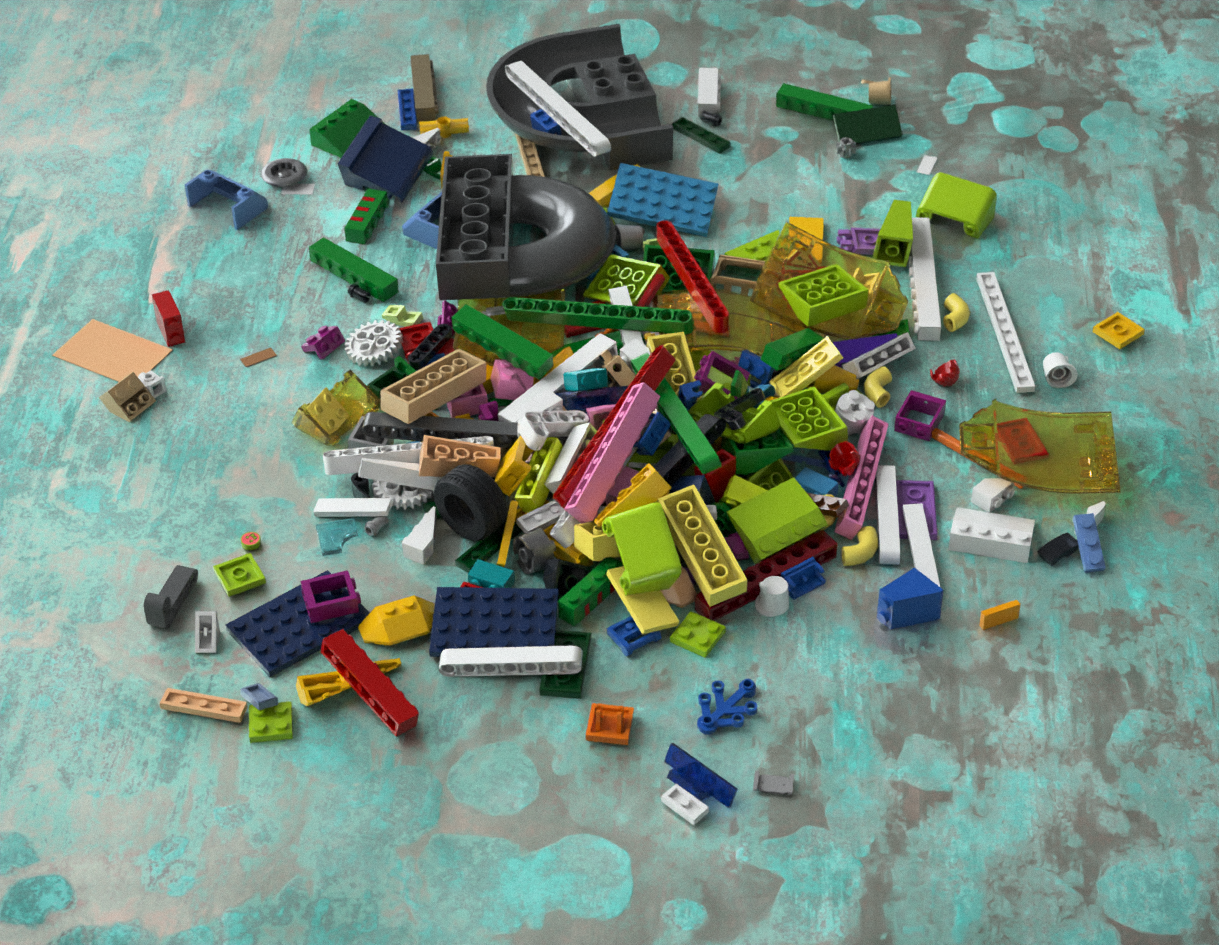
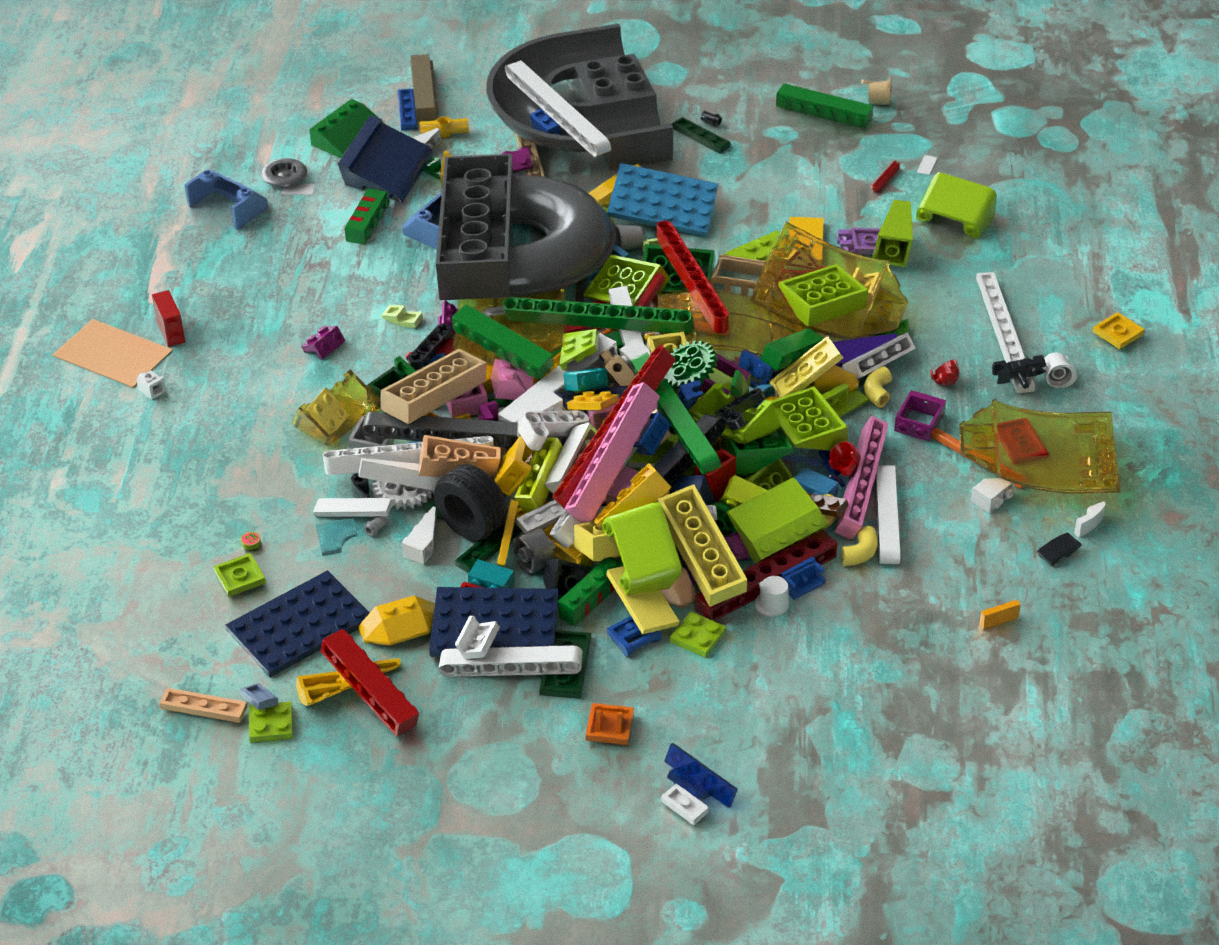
tan slope [99,372,156,422] -> none
dark grey beam [144,565,198,629] -> none
white slope [195,611,220,653] -> none
medium nougat sticker [240,347,277,367] -> none
magenta window [300,570,361,623] -> none
green brick [309,237,399,302] -> none
white gear [345,320,403,367] -> none
black pin [348,284,371,303] -> none
red plate [399,322,434,356] -> none
blue plant [697,679,757,735] -> none
white brick [698,68,721,117] -> none
clear green plate [723,265,761,282] -> none
light grey piece [753,770,794,795] -> none
dark green tile [833,104,903,144] -> none
white brick [835,390,875,435] -> none
light grey gear [836,138,856,158] -> none
blue slope [877,568,944,629] -> none
medium lavender tile [896,480,938,540] -> none
white tile [903,503,940,587] -> none
white brick [908,218,941,341] -> none
light yellow cylinder [943,293,970,332] -> none
white slope [948,507,1035,563] -> none
medium blue plate [1073,513,1106,573] -> none
none -> white bracket [455,616,500,659]
none -> magenta bracket [502,147,533,173]
none -> lime wing [559,329,599,371]
none -> yellow plate [567,391,619,410]
none -> green gear [665,340,718,391]
none -> red axle [872,161,900,192]
none -> black piece [992,355,1046,389]

